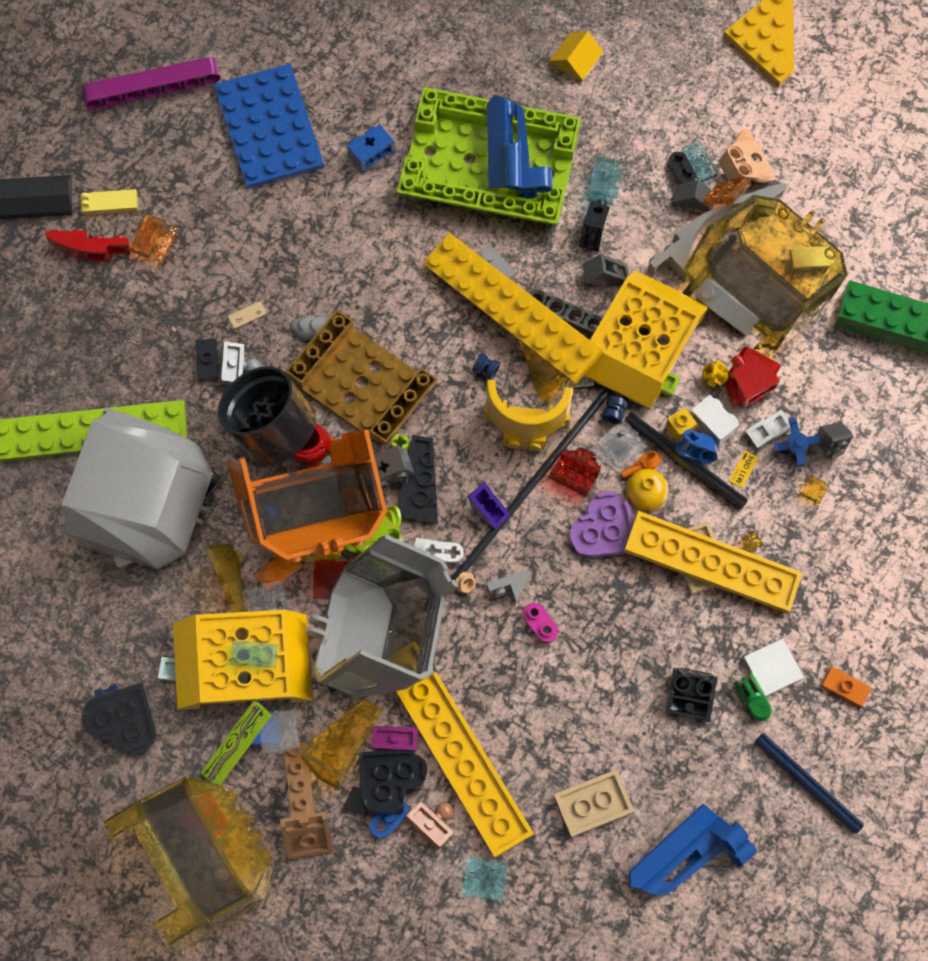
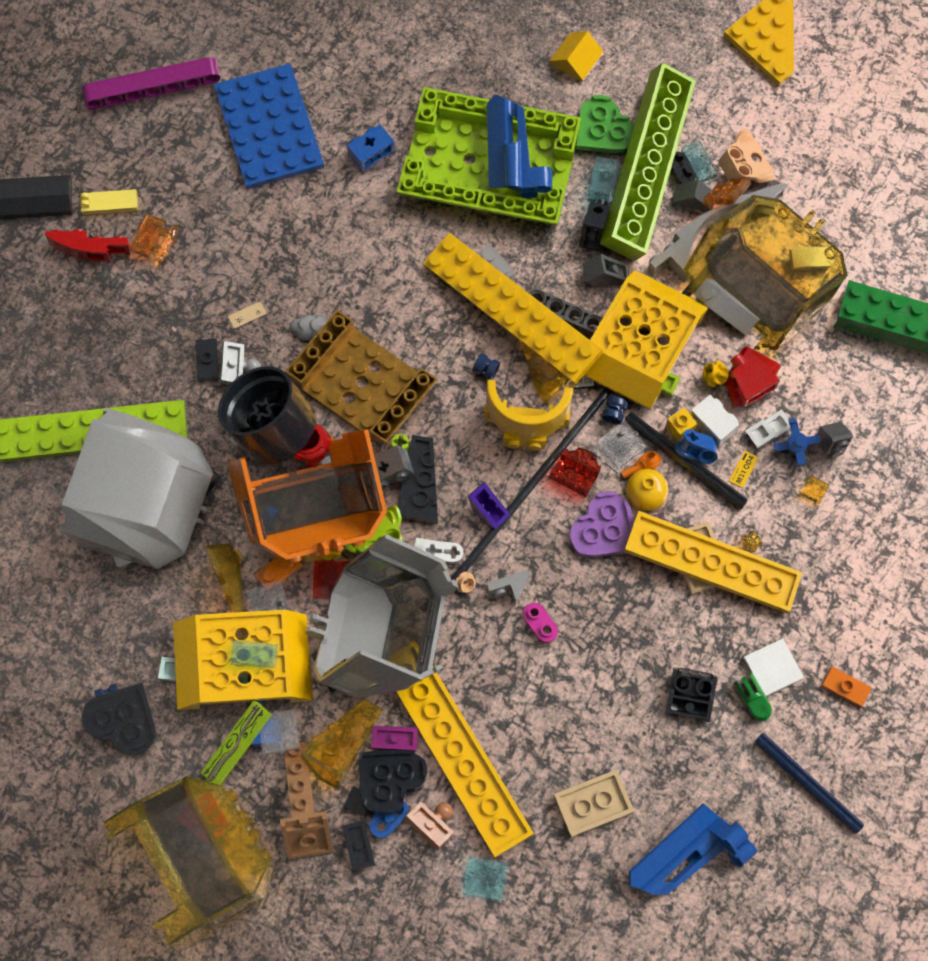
none -> black plate [342,820,375,872]
none -> bright green plate [576,95,635,154]
none -> lime brick [600,62,696,261]

